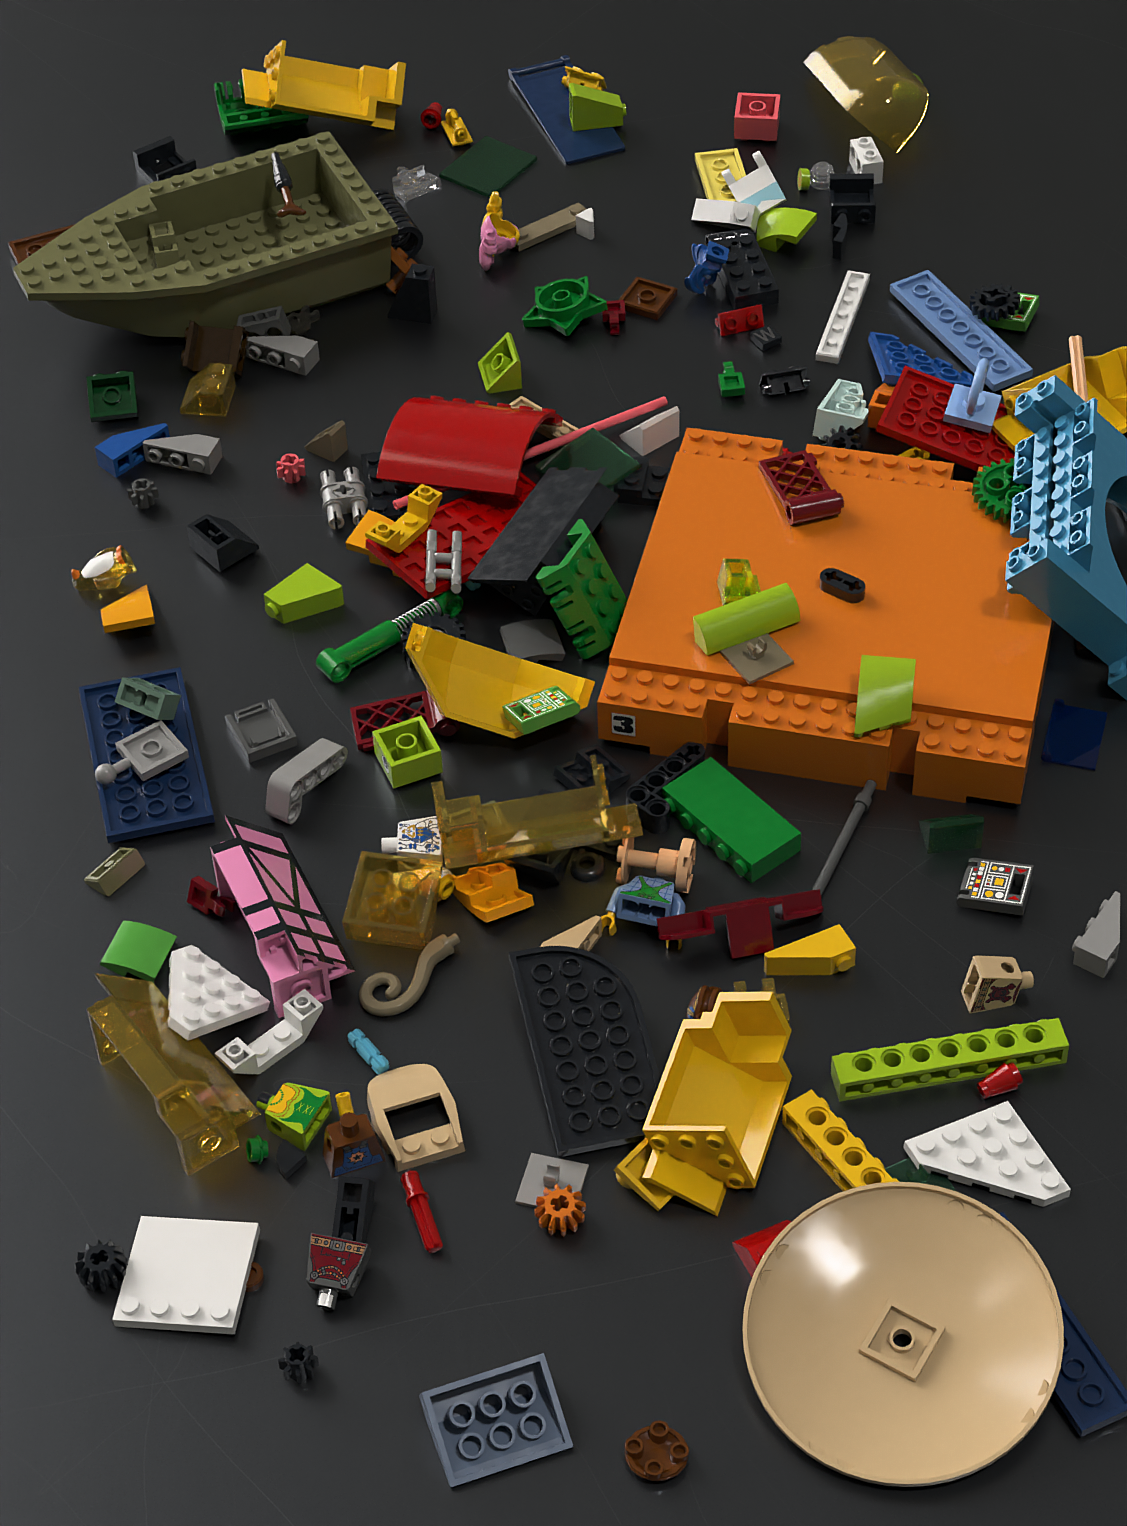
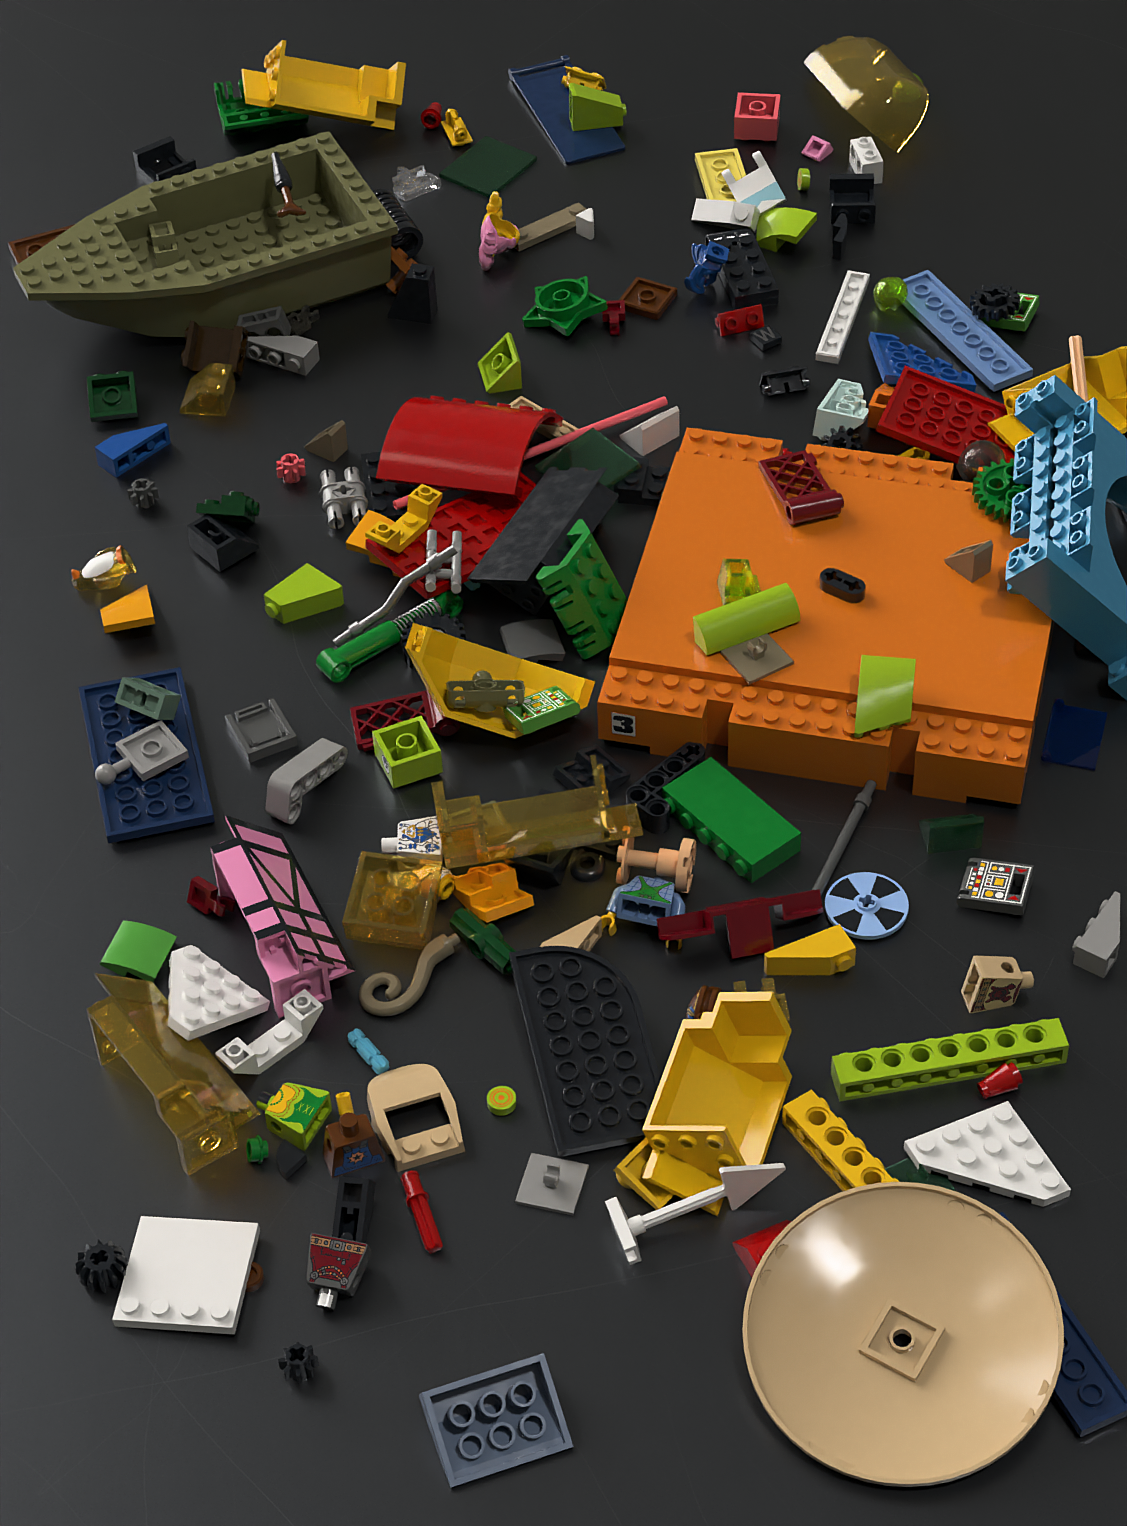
olive slope [84,847,145,896] -> none
light grey slope [143,434,222,475] -> none
orange gear [534,1183,586,1237] -> none
reddish brown dish [625,1420,689,1481] -> none
green plate [718,361,745,397] -> none
clear cone [810,162,835,190] -> none
light blue tile [943,358,1002,433] -> none
none -> dark green plate [196,491,260,523]
none -> flat silver bar [333,545,458,648]
none -> olive piece [446,670,525,712]
none -> dark green piece [449,907,515,975]
none -> lime tile [487,1086,517,1116]
none -> white piece [605,1163,786,1265]
none -> bright pink slope [801,135,834,162]
none -> light blue piece [825,872,909,940]
none -> clear neon green hair [873,277,908,312]
none -> dark tan slope [944,540,993,583]
none -> clear smoke helmet [956,440,1005,483]

